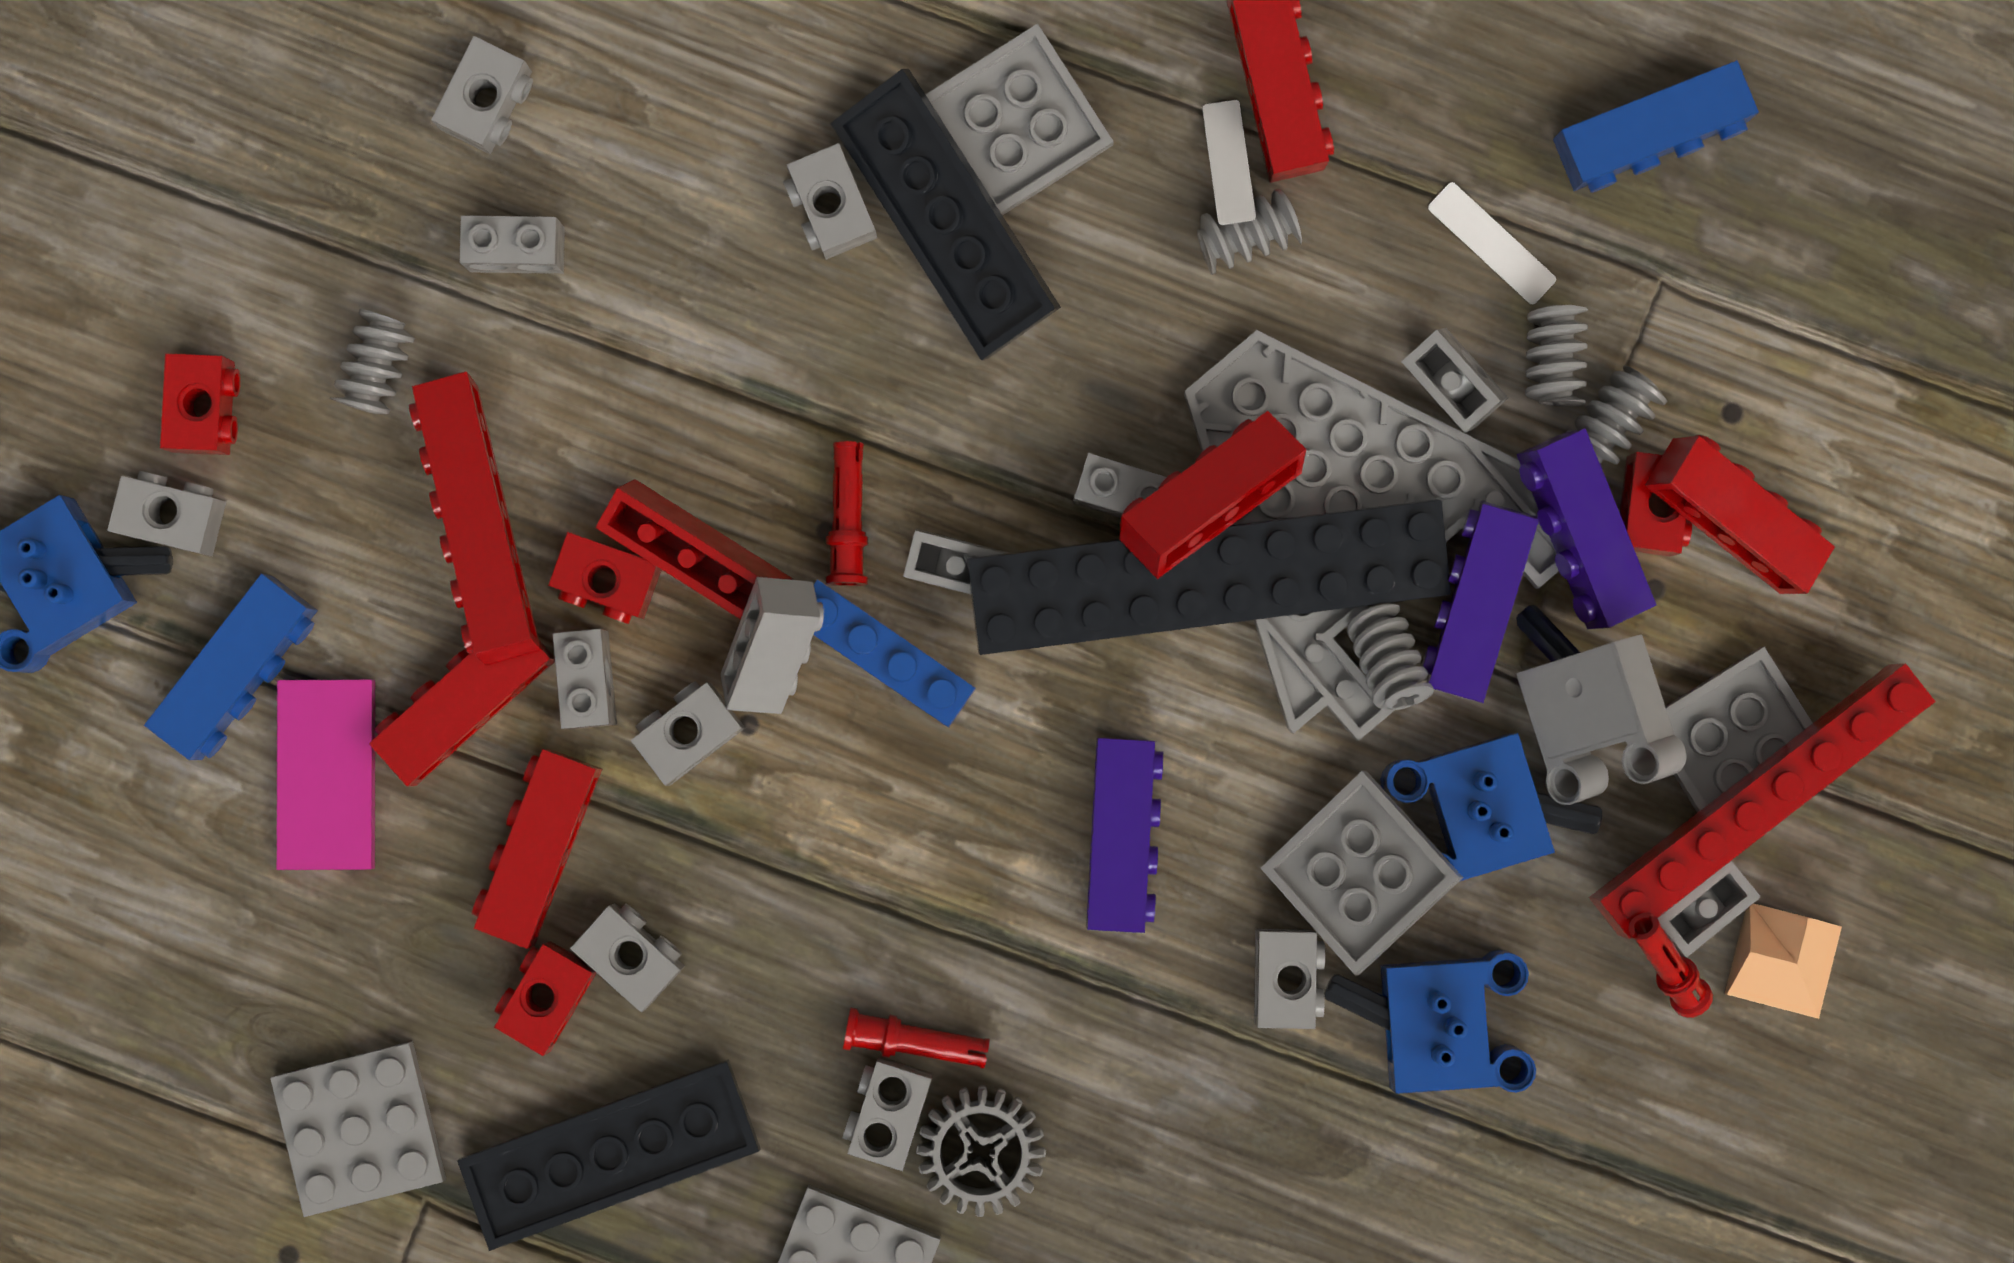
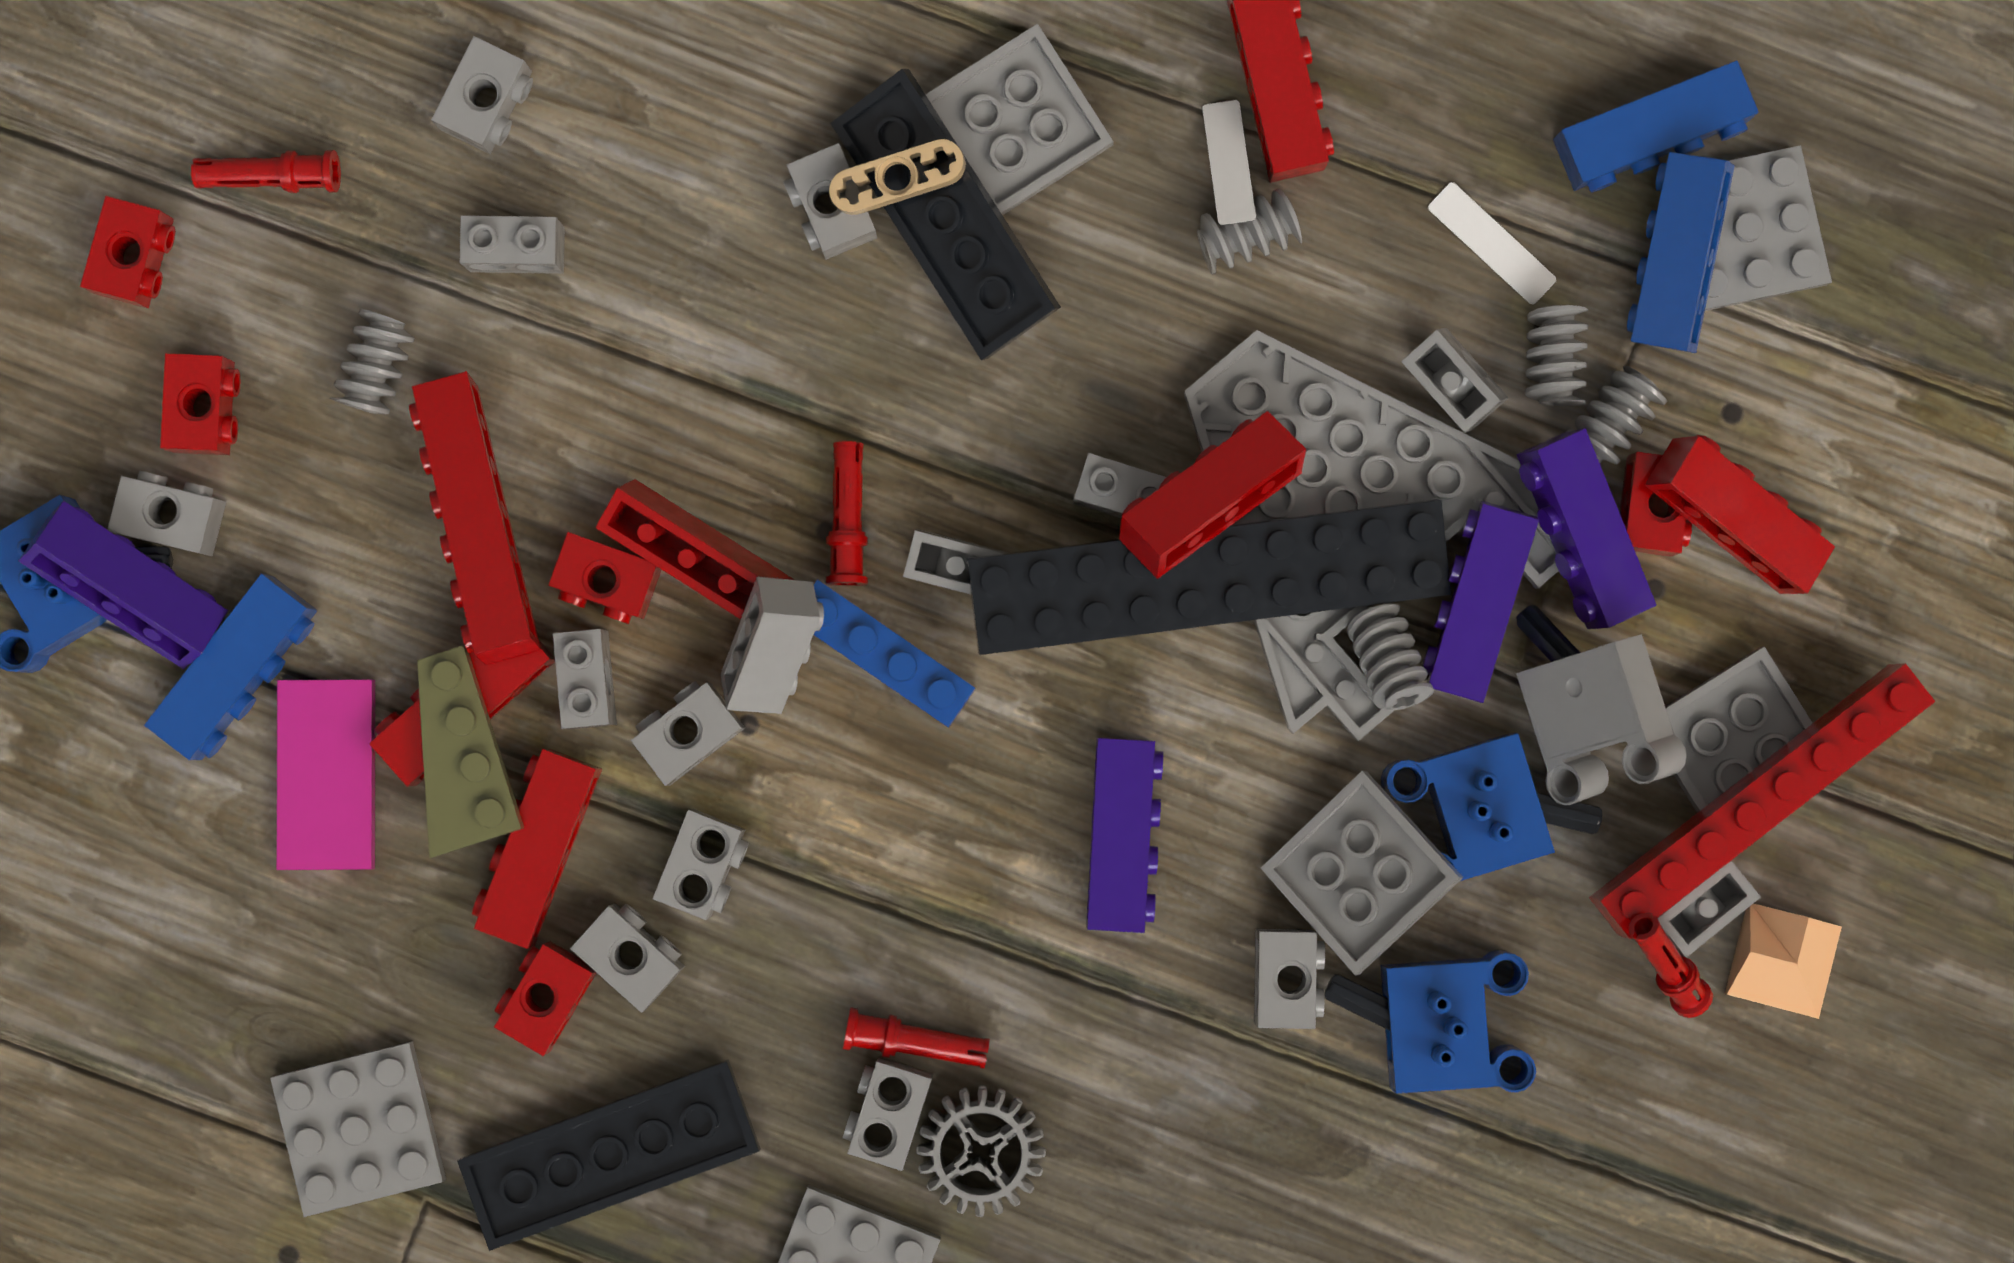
none -> dark purple brick [19,501,228,670]
none -> red brick [80,196,176,309]
none -> red pin [191,150,341,193]
none -> olive wing [417,645,524,859]
none -> light grey brick [653,809,749,920]
none -> tan beam [829,139,966,215]
none -> blue brick [1627,152,1735,353]
none -> light grey plate [1705,145,1832,311]

